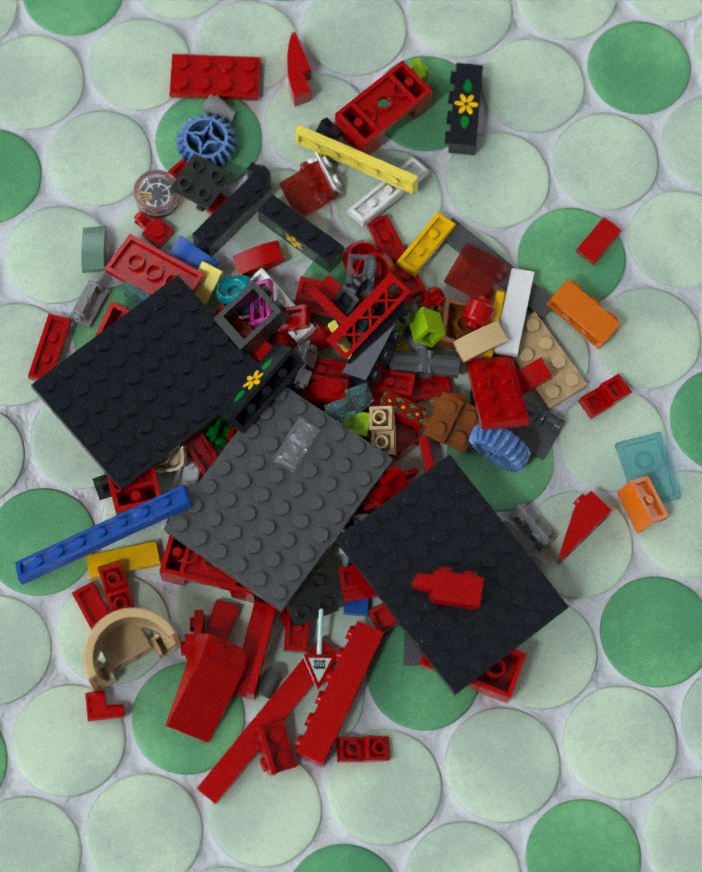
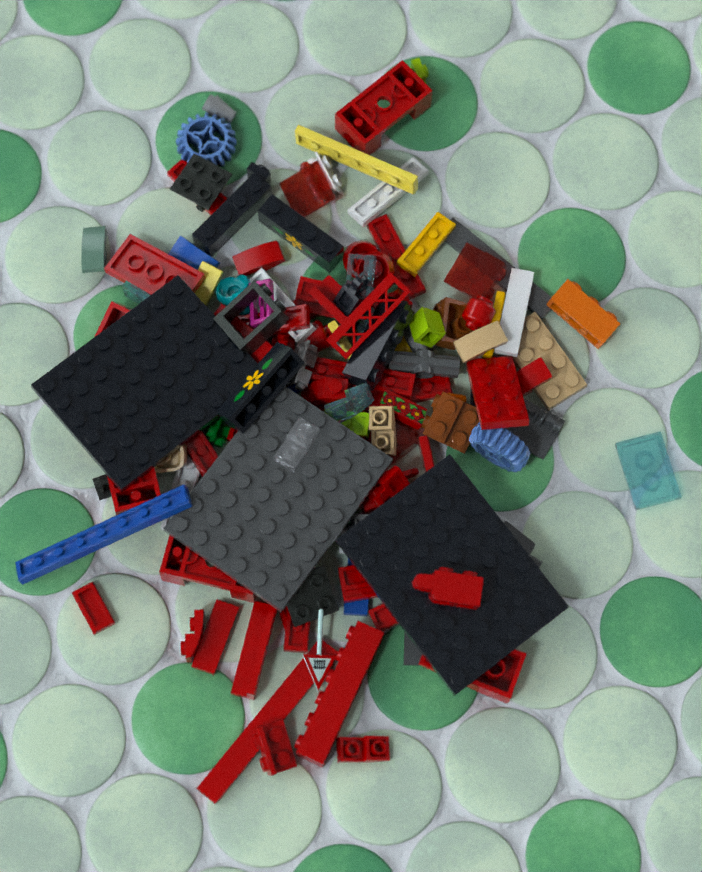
red plate [28,313,72,381] -> none
light grey hinge [69,279,110,329] -> none
tan piece [83,608,181,691] -> none
red piece [85,690,125,722] -> none
yellow tile [86,541,161,580] -> none
red slope [98,560,135,613] -> none
clear piece [134,170,180,218] -> none
red plate [134,211,174,249] -> none
red slope [165,634,250,743] -> none
red plate [169,54,261,101] -> none
dark grey pin [256,666,283,699] -> none
red slope [287,32,311,107] -> none
black plate [316,117,342,141] -> none
red plate [416,287,445,309] -> none
black brick [444,63,483,155] -> none
light grey hinge [509,503,556,552] -> none
red slope [557,491,612,564] -> none
red tile [576,217,622,265] -> none
red slope [578,374,632,419] -> none
orange panel [617,475,669,533] -> none

